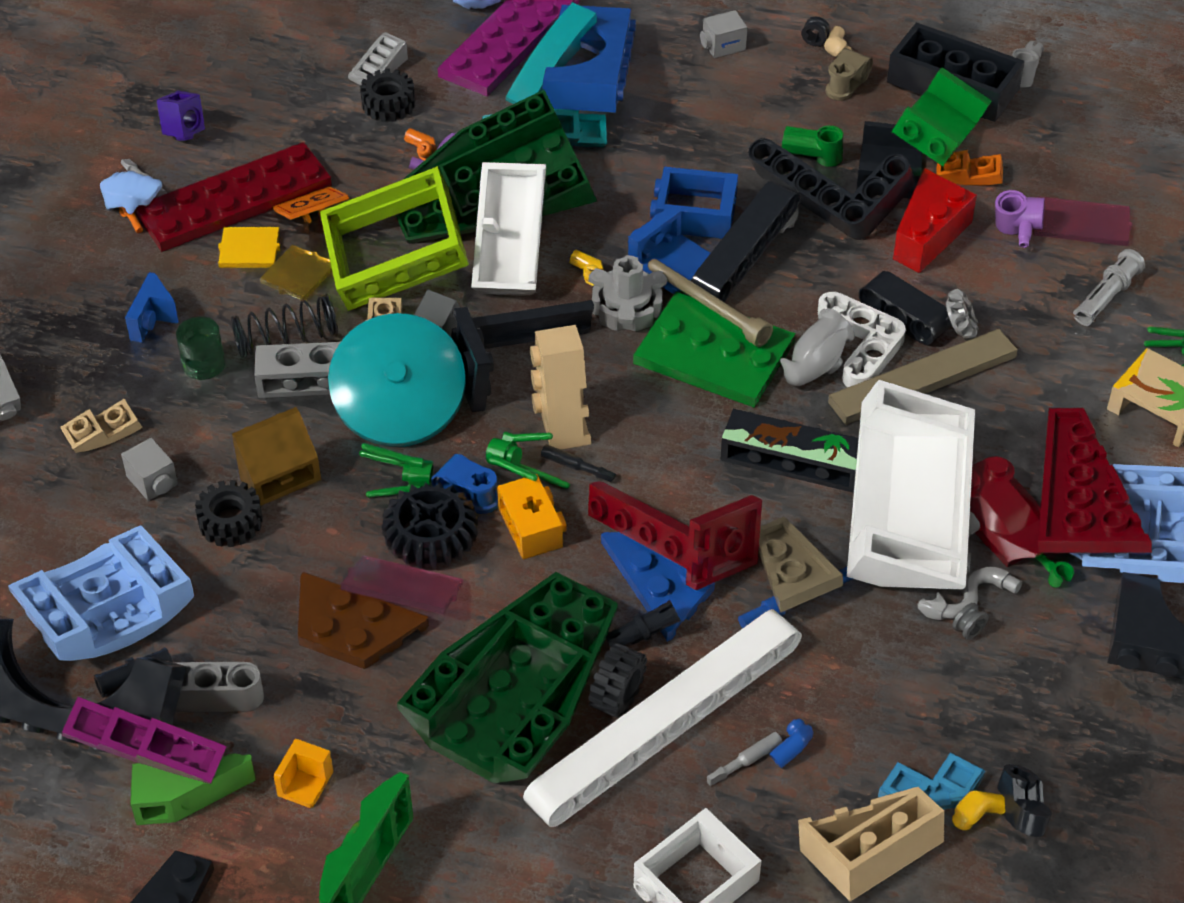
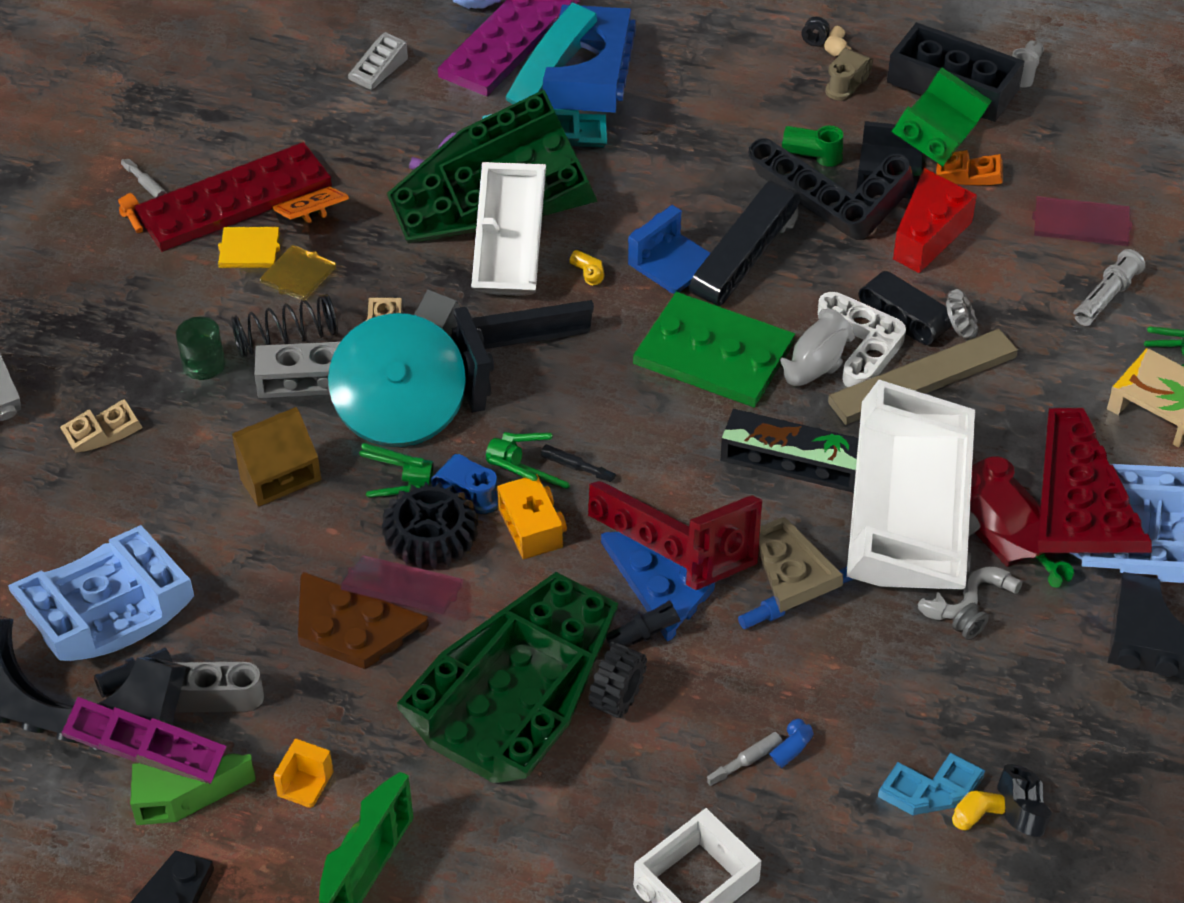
light blue hair [100,171,163,215] -> none
light grey brick [121,438,178,501] -> none
blue slope [125,272,179,343] -> none
dark purple brick [157,91,205,141] -> none
black tyre [195,480,263,547] -> none
lime window [320,166,469,311] -> none
black tyre [360,69,415,122] -> none
orange arm [404,128,437,160] -> none
white beam [523,609,802,827] -> none
tan wedge [530,325,591,450] -> none
light grey piece [589,255,667,331] -> none
dark tan piece [648,259,773,347] -> none
blue window [650,167,738,239] -> none
light grey brick [700,10,747,58] -> none
tan wedge [798,787,944,902] -> none
medium lavender piece [995,190,1045,248] -> none

